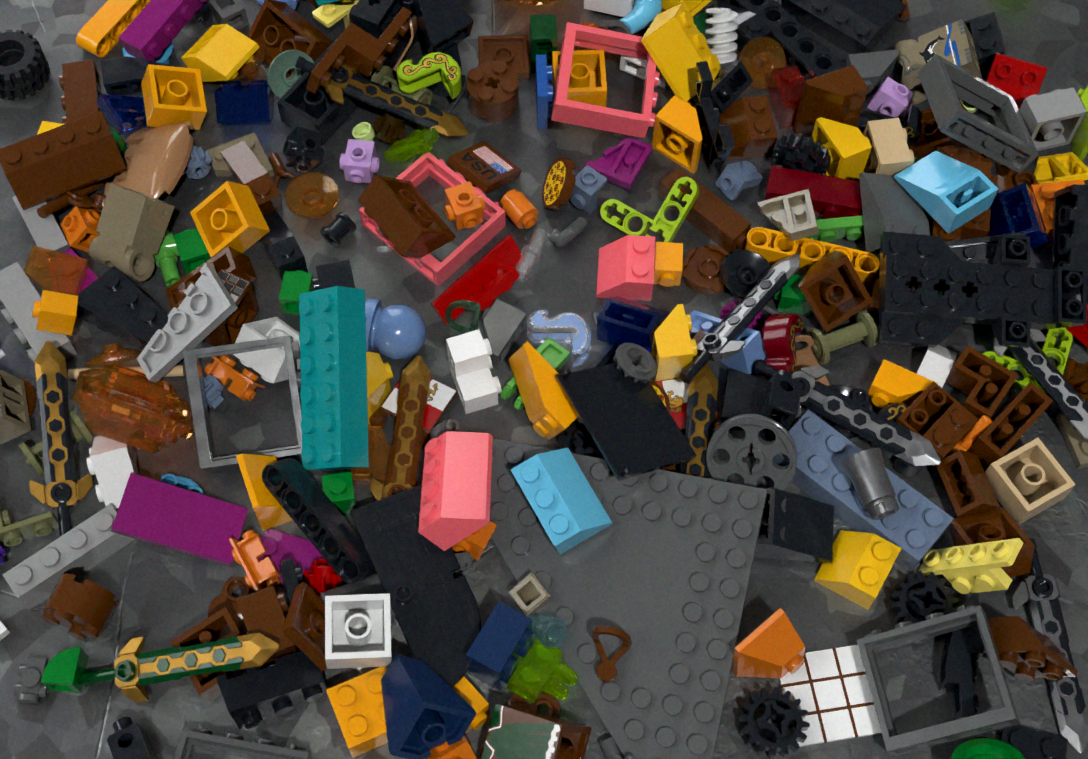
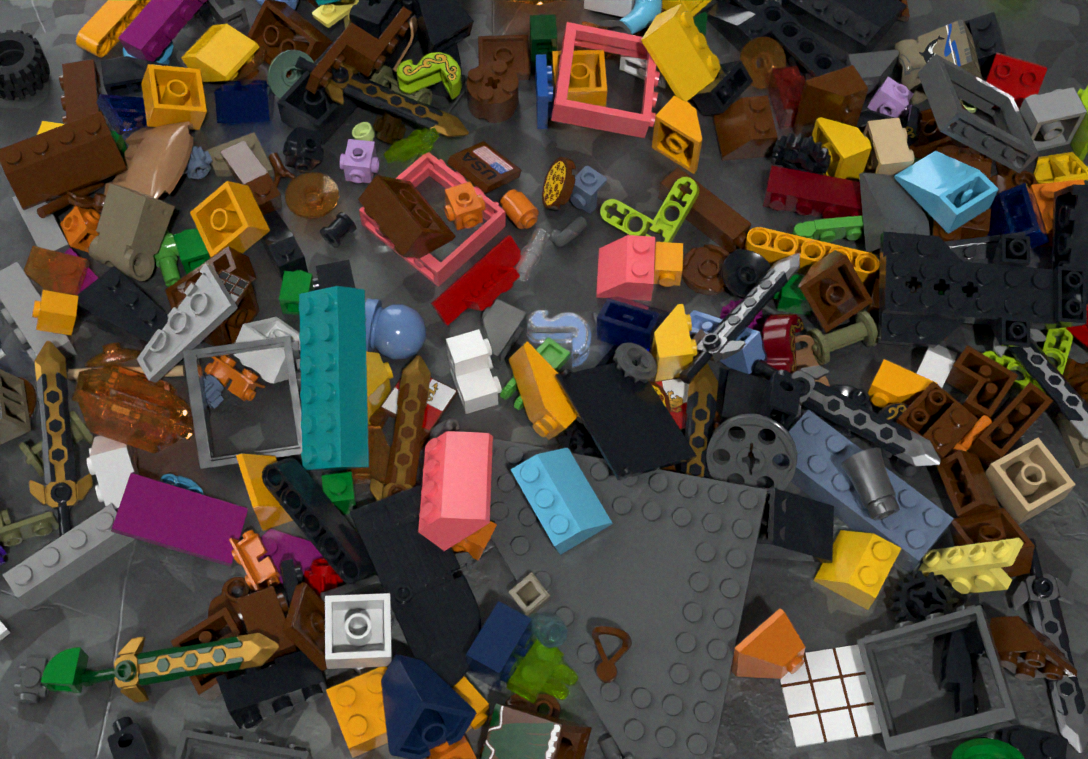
reddish brown brick [41,574,119,641] -> none
clear green piece [445,300,481,332] -> none
magenta wing [584,136,653,190] -> none
black wing [695,61,735,173] -> none
white piece [705,8,738,64] -> none
sand blue bracket [715,160,763,201] -> none
black gear [738,687,810,759] -> none
dark tan wing [757,189,819,241] -> none

